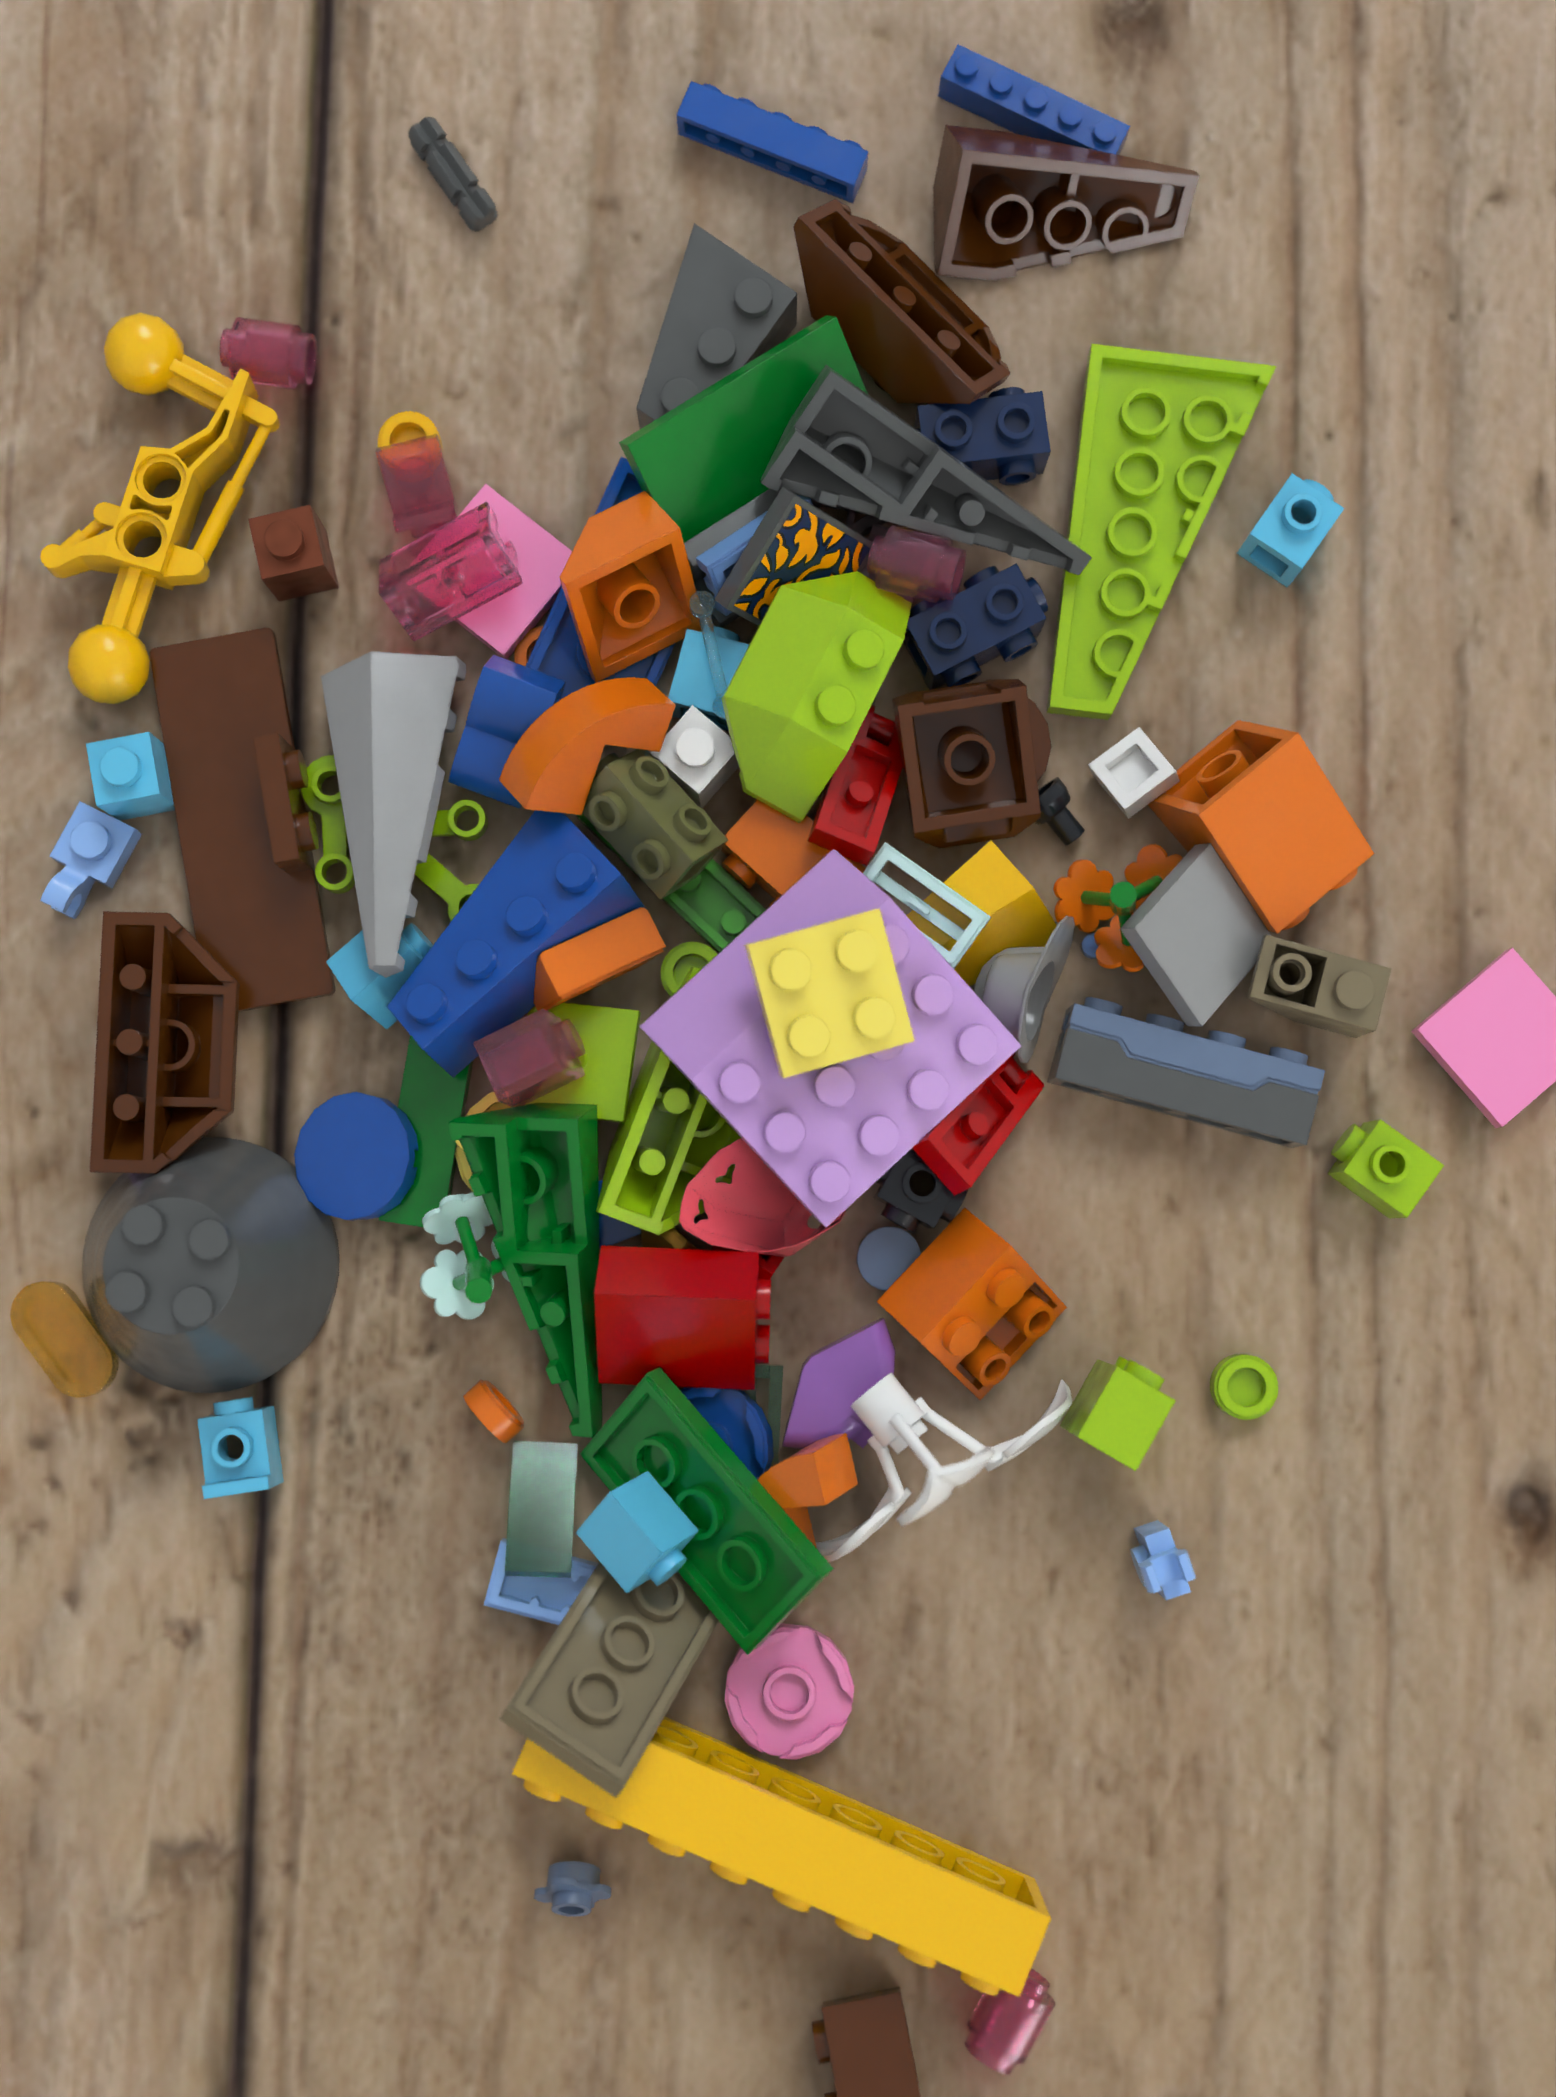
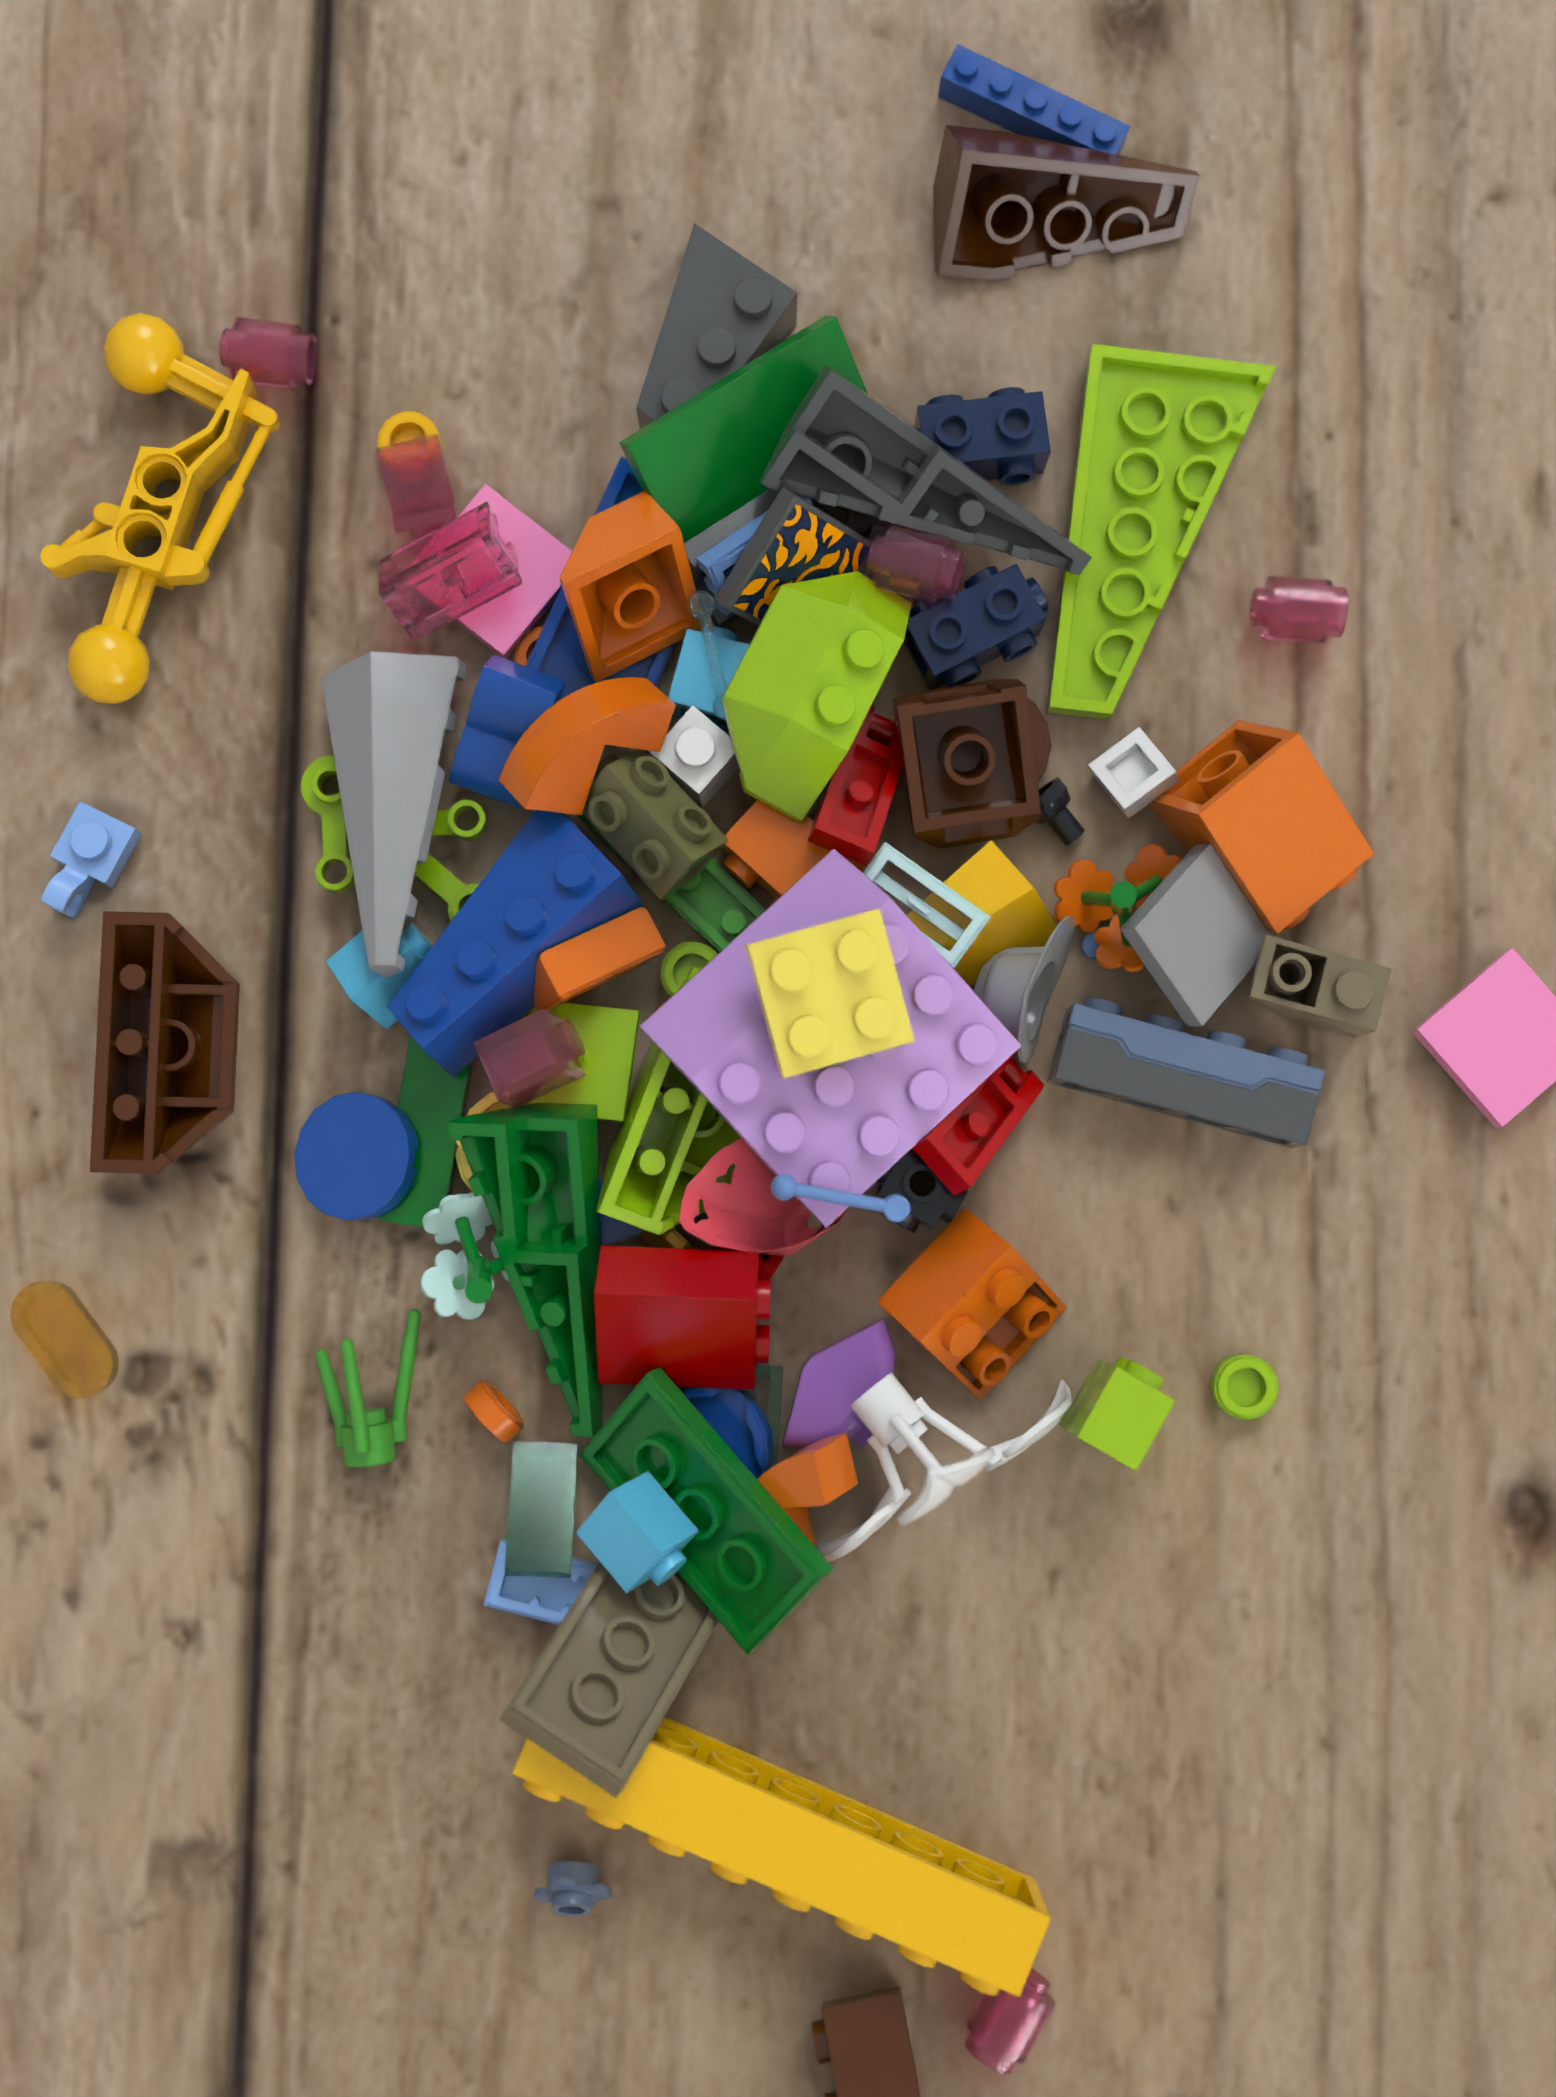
dark grey cone [82,1137,340,1393] -> none
medium azure brick [86,732,175,821] -> none
reddish brown bracket [149,627,335,1012] -> none
medium azure brick [197,1397,284,1499] -> none
copper brick [248,505,339,602] -> none
dark grey axle [408,117,498,232] -> none
blue piece [676,81,869,204] -> none
bright pink tile [725,1623,854,1760] -> none
reddish brown wedge [793,199,1010,404] -> none
sand blue tile [856,1227,921,1291] -> none
light blue plate [1130,1520,1196,1600] -> none
medium azure brick [1237,473,1345,588] -> none
lime brick [1327,1119,1444,1219] -> none
none -> bright green plant [315,1309,421,1467]
none -> medium blue hinge [771,1174,910,1222]
none -> clear pink brick [1250,576,1348,643]

